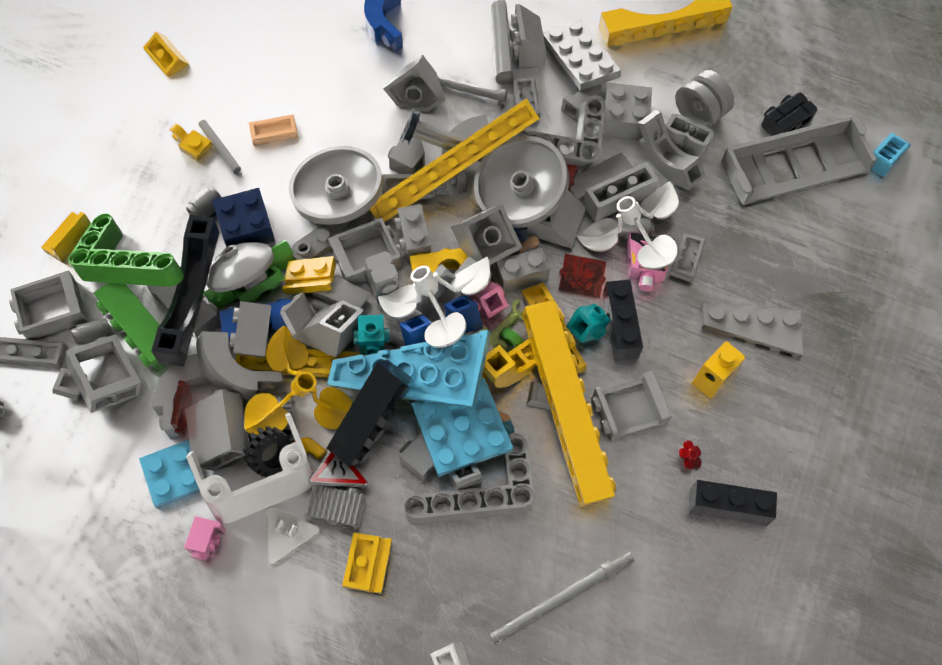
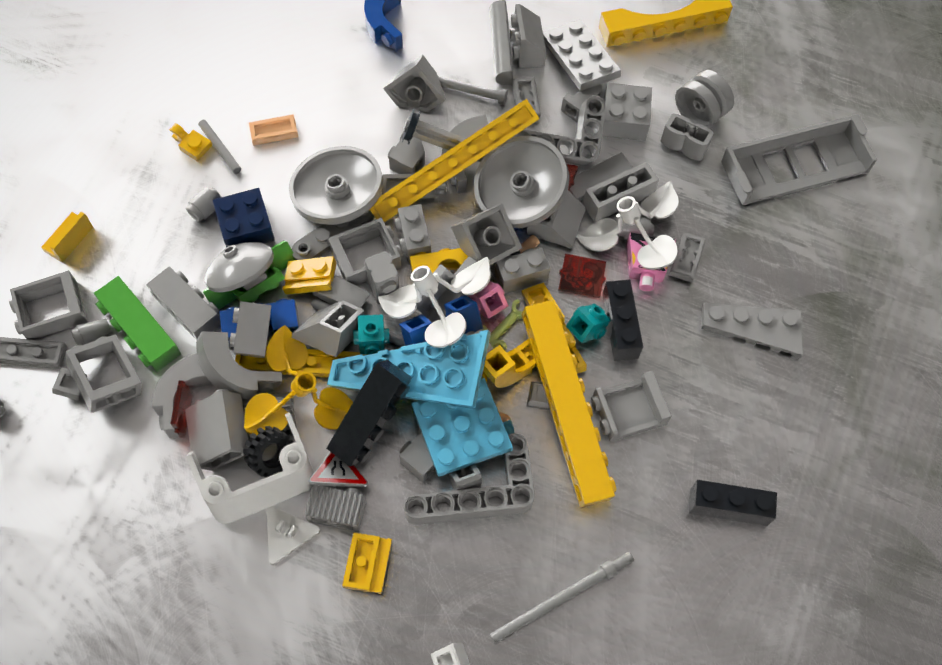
bright green beam [68,213,184,287] -> none
medium azure plate [139,439,200,508] -> none
yellow slope [143,31,189,77] -> none
black arch [151,215,220,367] -> none
bright pink brick [184,516,226,562] -> none
light grey slope [280,292,314,335] -> none
yellow arm [293,437,327,461] -> none
bright green tile [499,327,524,349] -> none
light grey arch [638,110,706,190] -> none
red plant [679,440,702,470] -> none
yellow torso [691,341,746,400] -> none
black brick [761,92,817,136] -> none
medium azure slope [871,133,911,177] -> none

